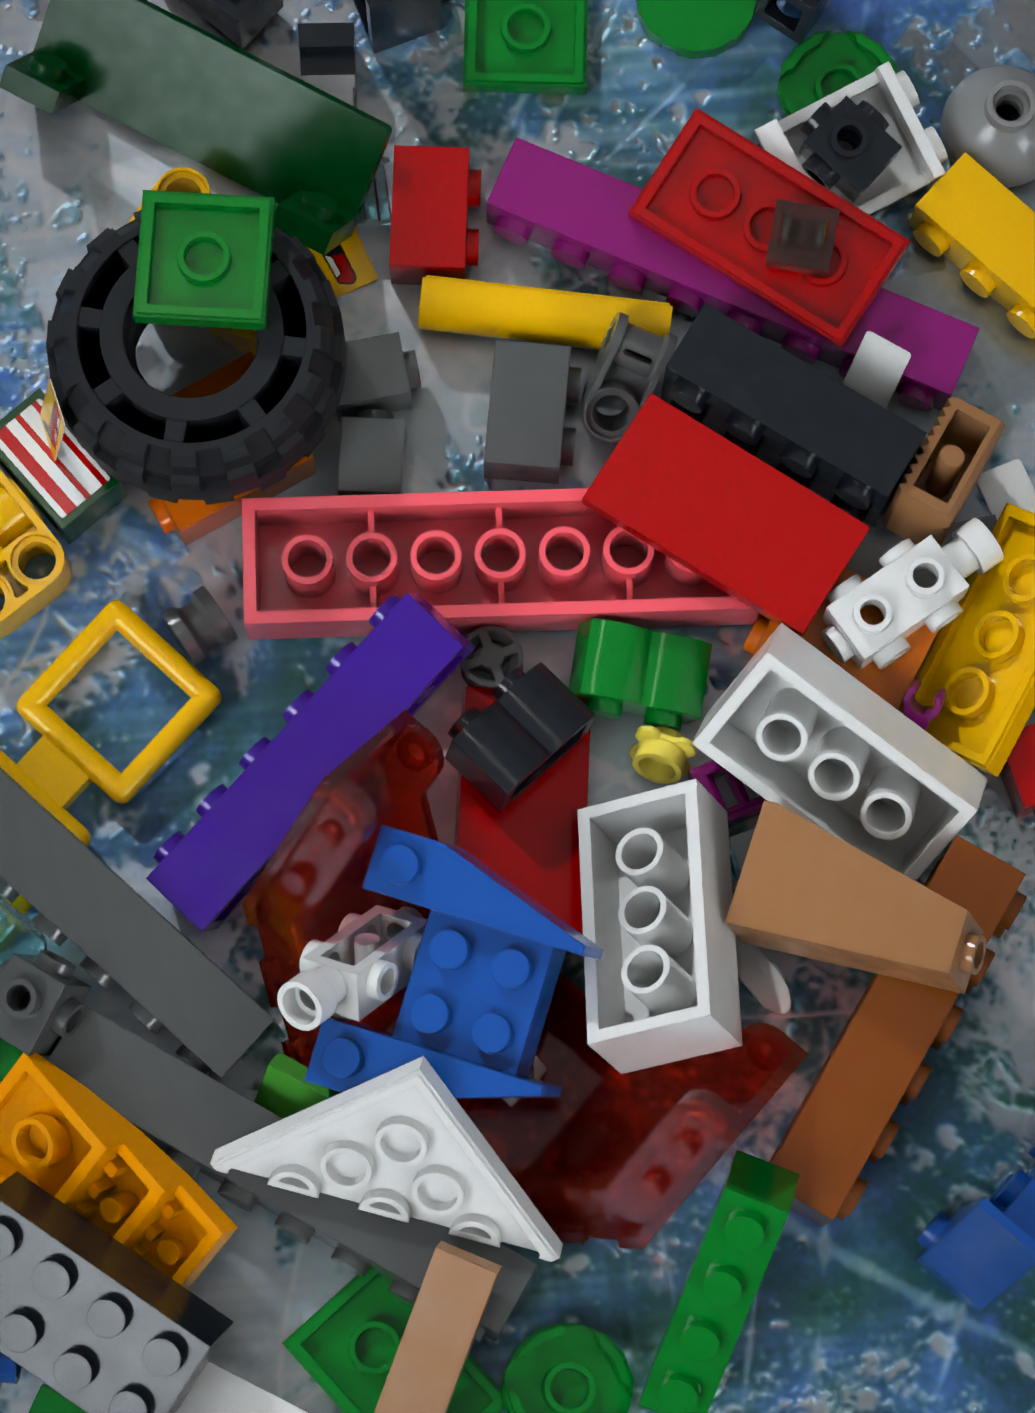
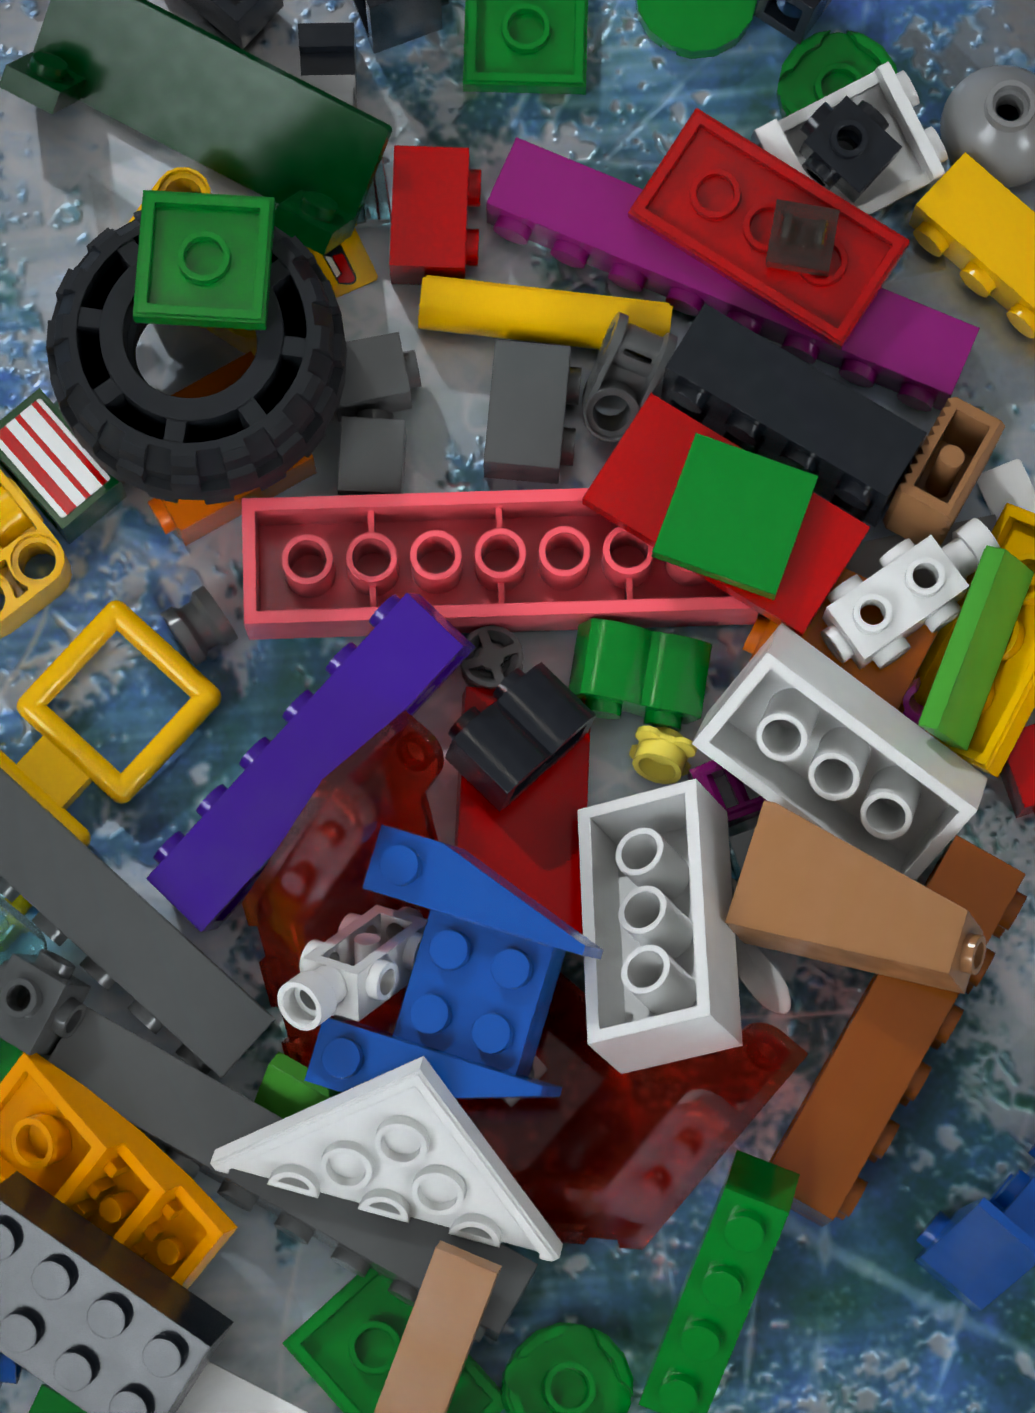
sticker [40,379,65,461] -> none
white sticker [842,331,911,409] -> none
none -> green tile [651,433,818,600]
none -> bright green tile [919,545,1034,751]

